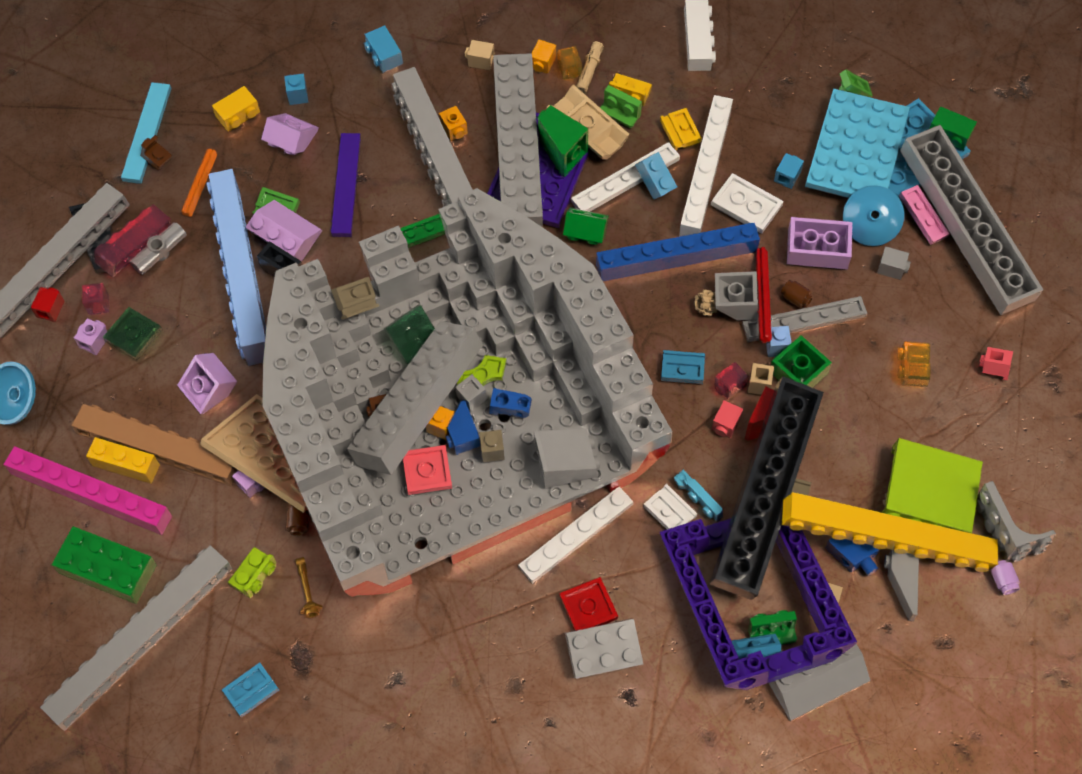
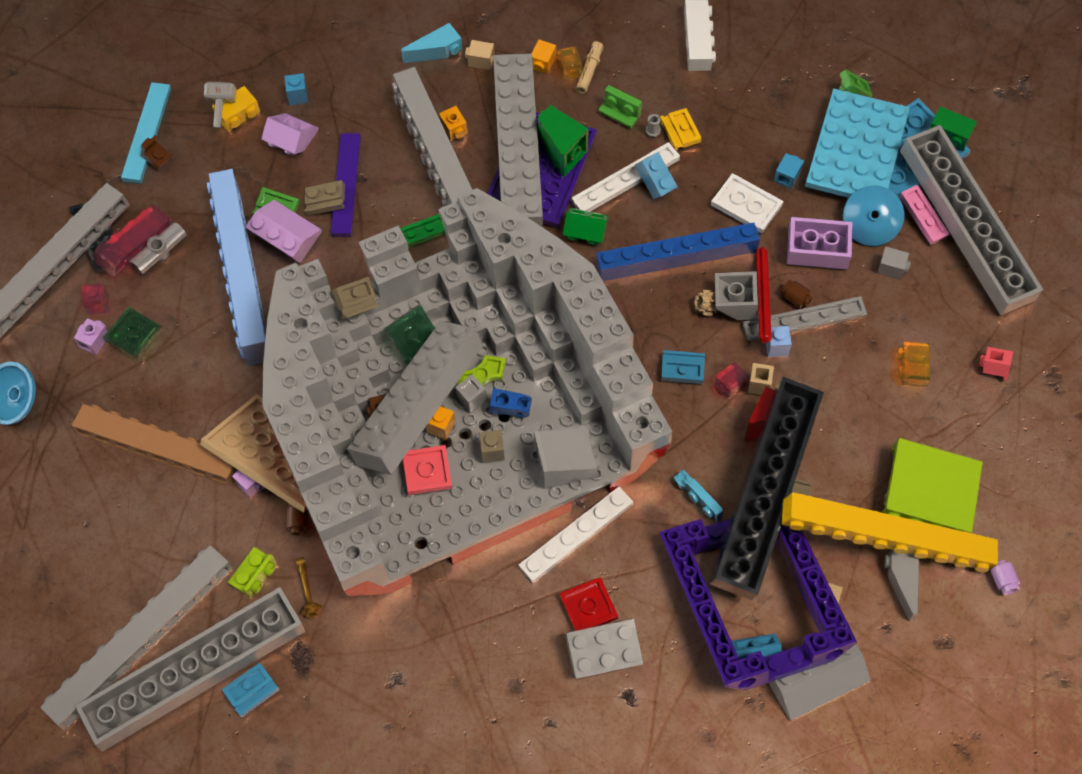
dark pink brick [3,446,172,535] -> none
red brick [31,287,65,322] -> none
green brick [51,526,157,604] -> none
yellow brick [86,437,160,484] -> none
lavender slope [177,353,237,414] -> none
orange axle [181,149,217,217] -> none
black brick [257,242,303,277] -> none
dark azure brick [364,25,403,73] -> none
blue slope [445,400,481,455] -> none
tan piece [546,85,629,159] -> none
yellow bracket [609,73,652,106] -> none
white plate [644,484,697,529] -> none
white brick [679,95,733,237] -> none
coral brick [711,400,743,438] -> none
green bracket [748,610,797,645] -> none
green brick [771,335,832,388] -> none
blue torso [825,538,879,576] -> none
light grey bracket [976,481,1056,562] -> none
none -> light grey brick [75,587,306,752]
none -> light grey piece [204,82,237,129]
none -> dark tan plate [304,180,345,216]
none -> medium azure slope [401,23,462,63]
none -> light grey pin [645,114,661,138]

